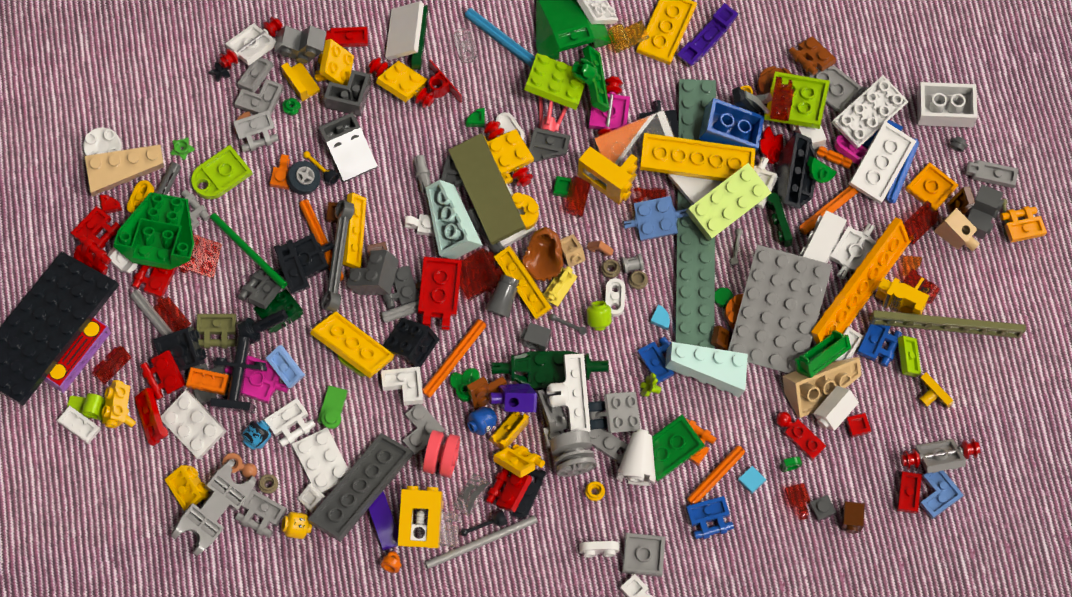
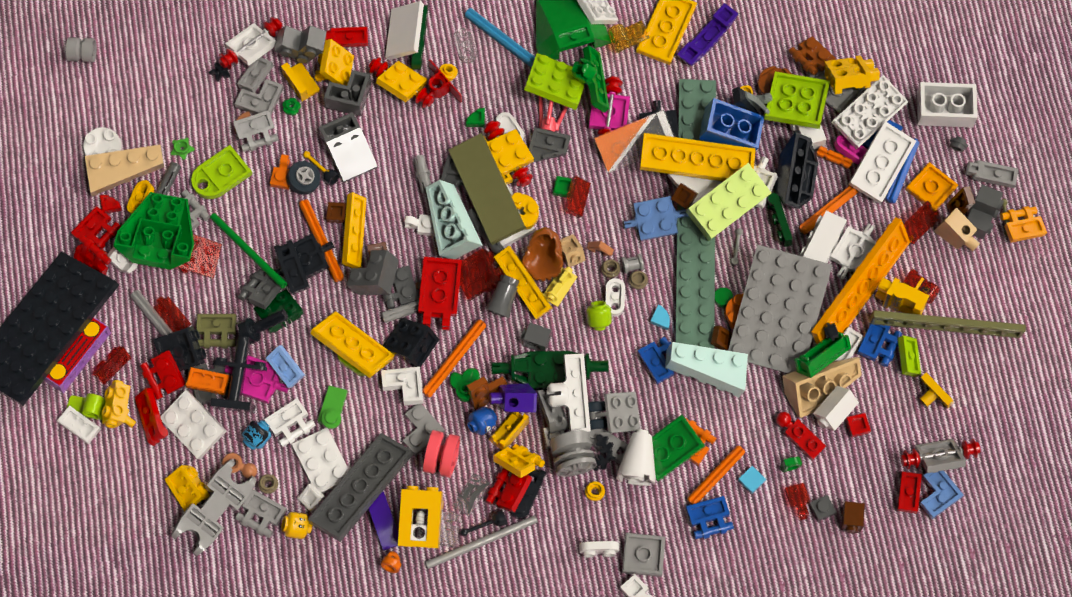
red plate [132,265,177,299] -> none
dark grey piece [321,200,355,312] -> none
dark grey hinge [549,314,587,335] -> none
yellow brick [577,147,638,205] -> none
clear red plate [633,187,666,202] -> none
lime plant [640,373,661,397] -> none
red plate [760,126,783,164] -> none
clear red hinge [770,76,794,121] -> none
green plate [807,156,837,183] -> none
clear orange tile [902,256,922,276] -> none
none -> light grey wheel [66,37,97,62]
none -> yellow plate [439,64,458,81]
none -> black animal [594,434,616,471]
none -> reddish brown plate [671,183,698,209]
none -> yellow hips [824,55,880,95]
none -> black plate [824,322,839,341]

